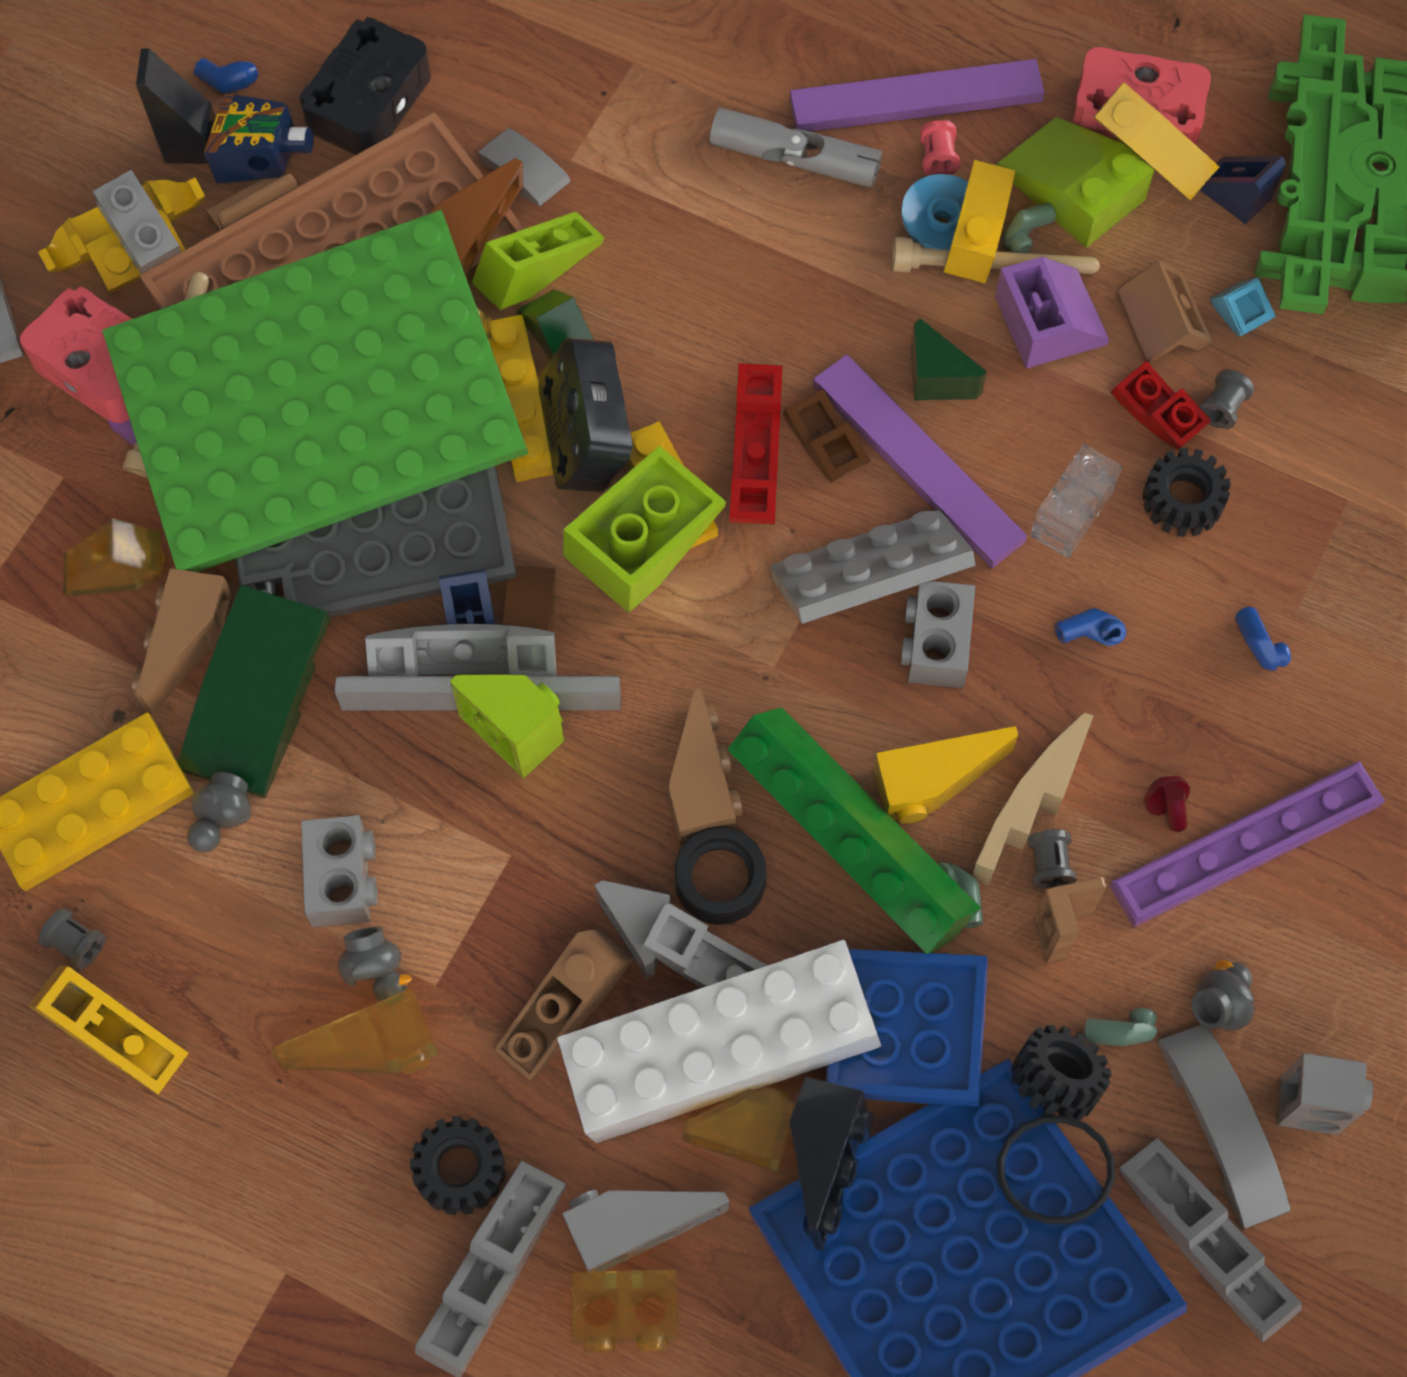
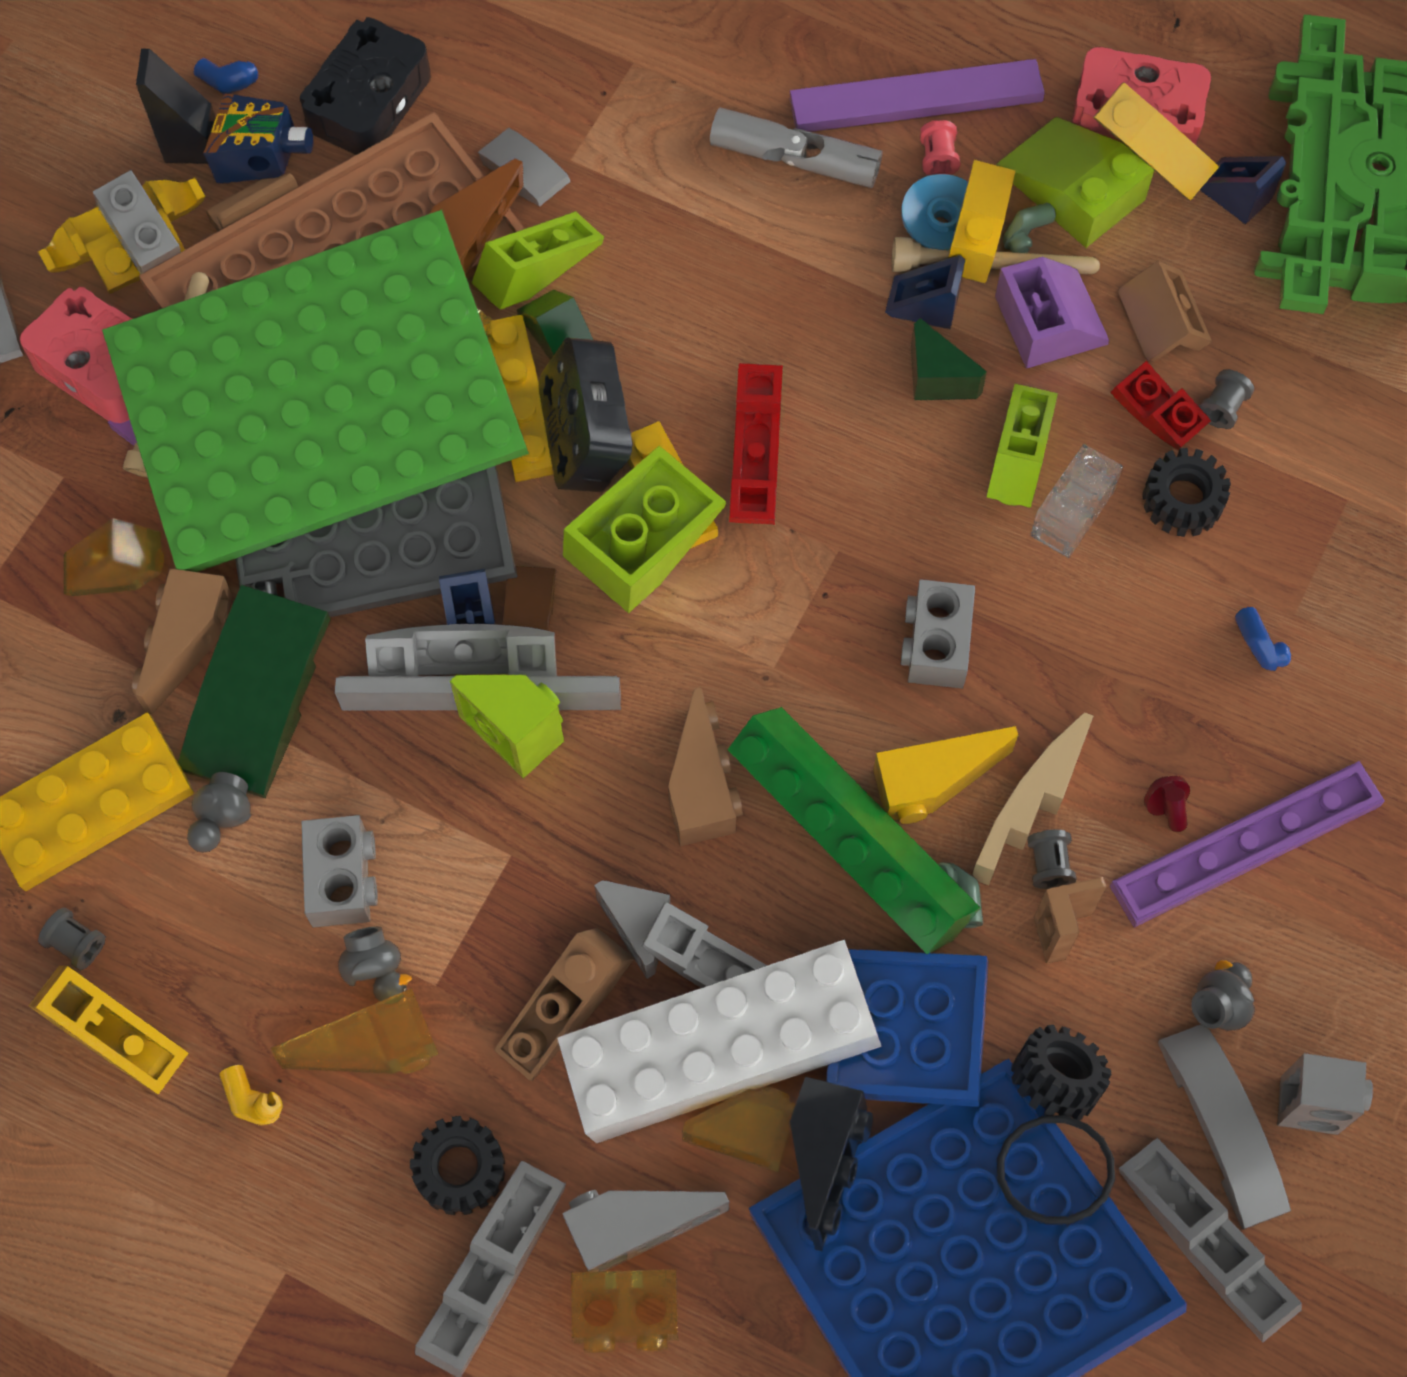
black tyre [674,827,766,925] -> none
light grey plate [770,509,976,624] -> none
reddish brown slope [783,389,870,482] -> none
medium lavender tile [813,354,1027,568] -> none
blue arm [1054,608,1127,646] -> none
sand green arm [1085,1008,1158,1046] -> none
medium azure slope [1210,277,1276,337] -> none
none -> yellow arm [219,1065,283,1125]
none -> dark blue slope [885,255,965,330]
none -> lime slope [986,384,1058,508]

